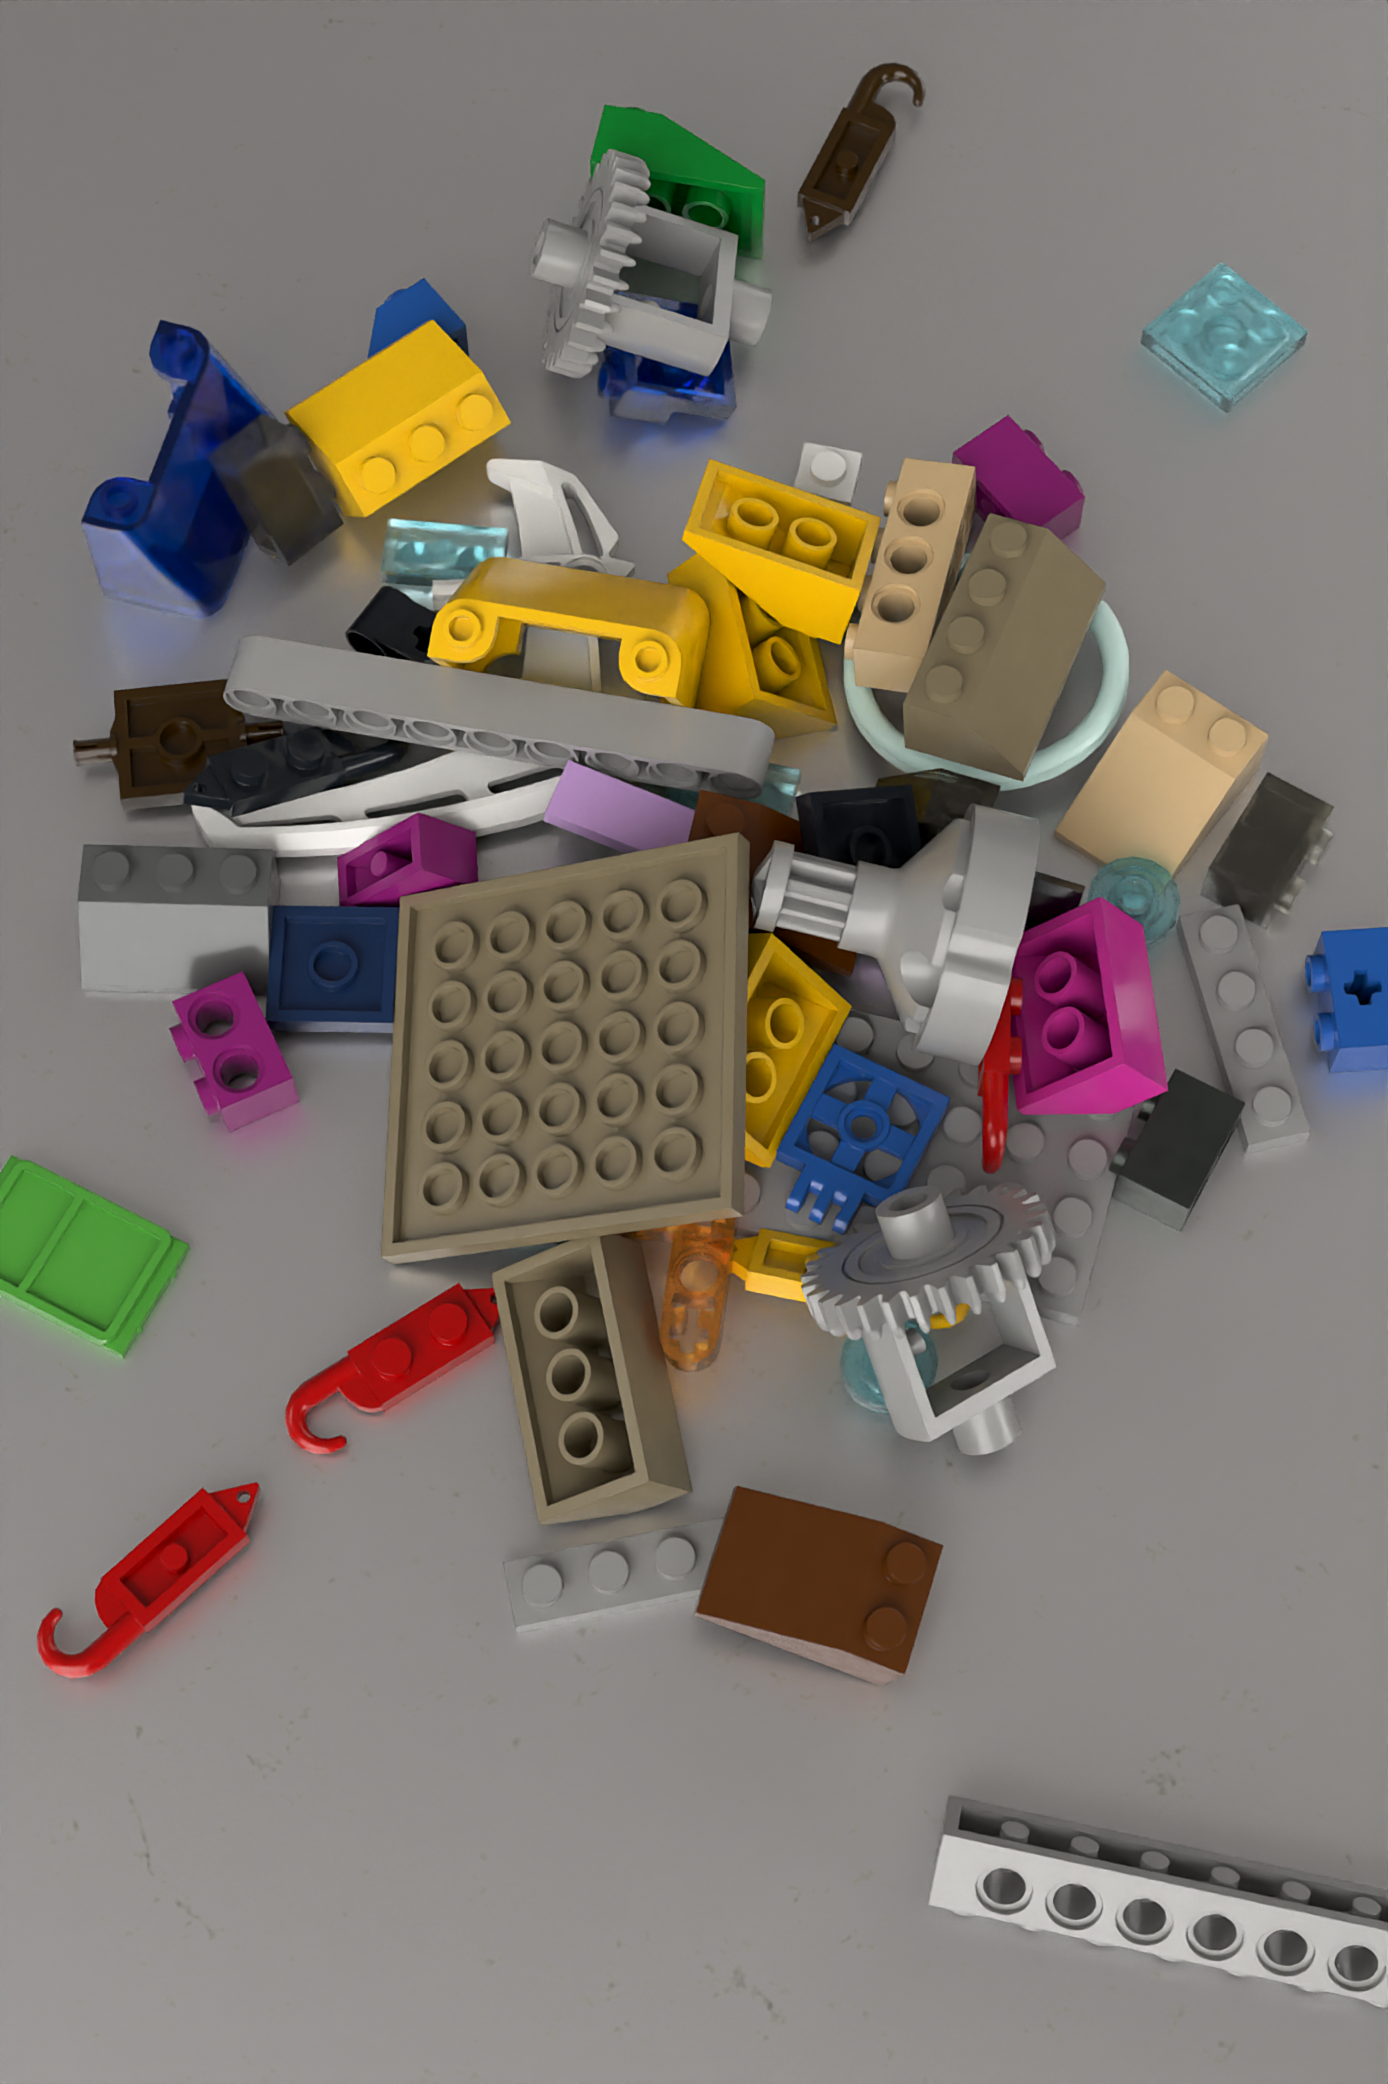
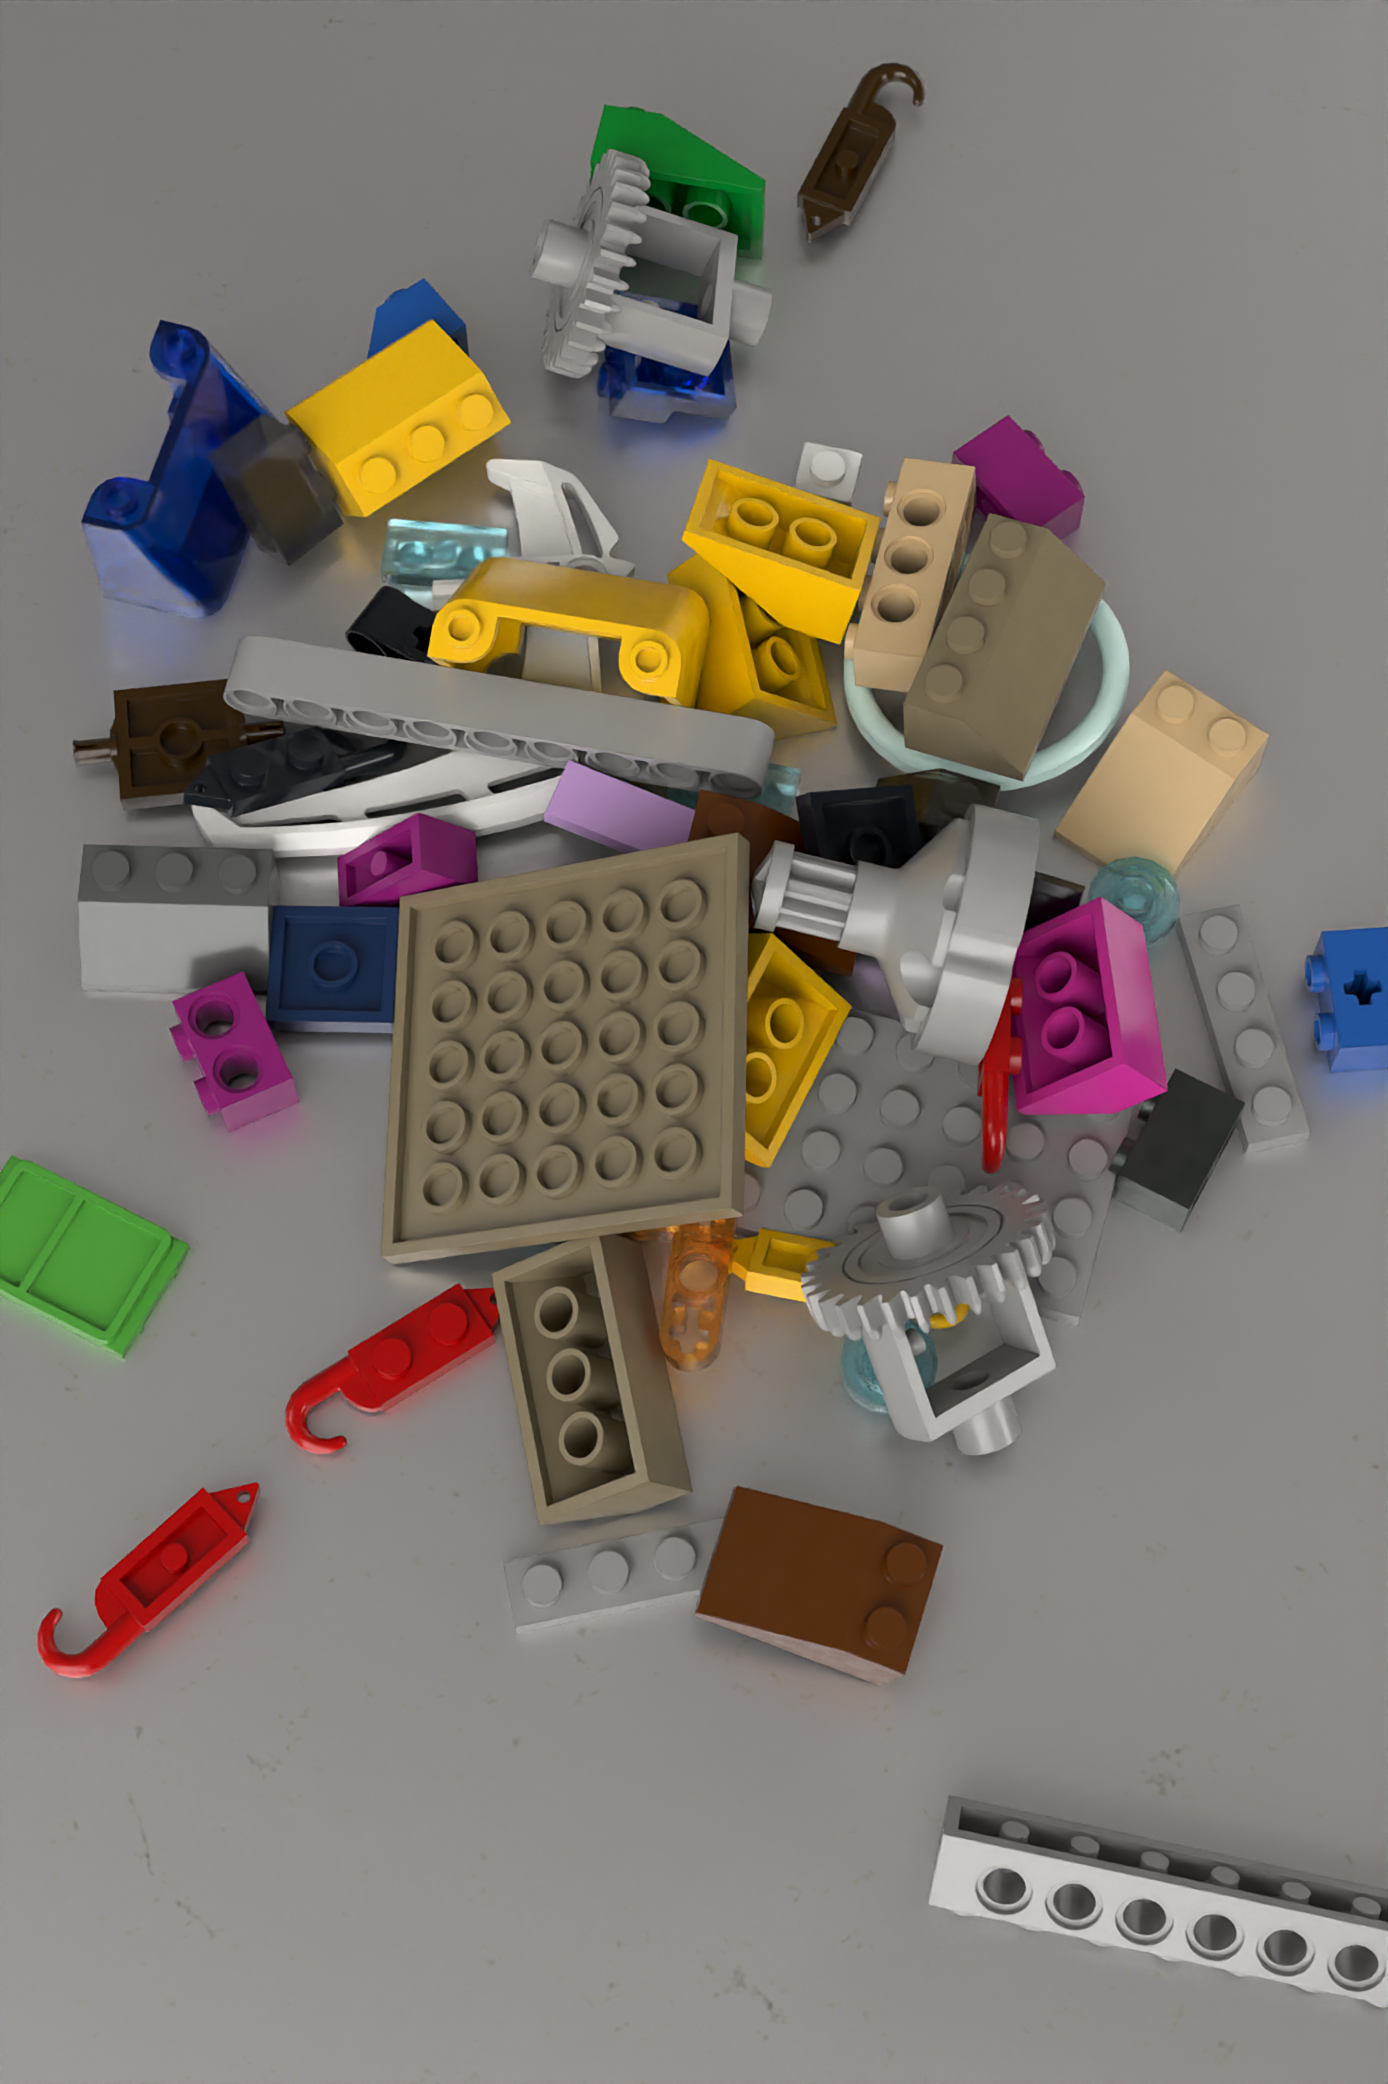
blue piece [776,1044,950,1235] -> none
clear light blue plate [1140,262,1308,413] -> none
clear smoke brick [1200,772,1335,930] -> none

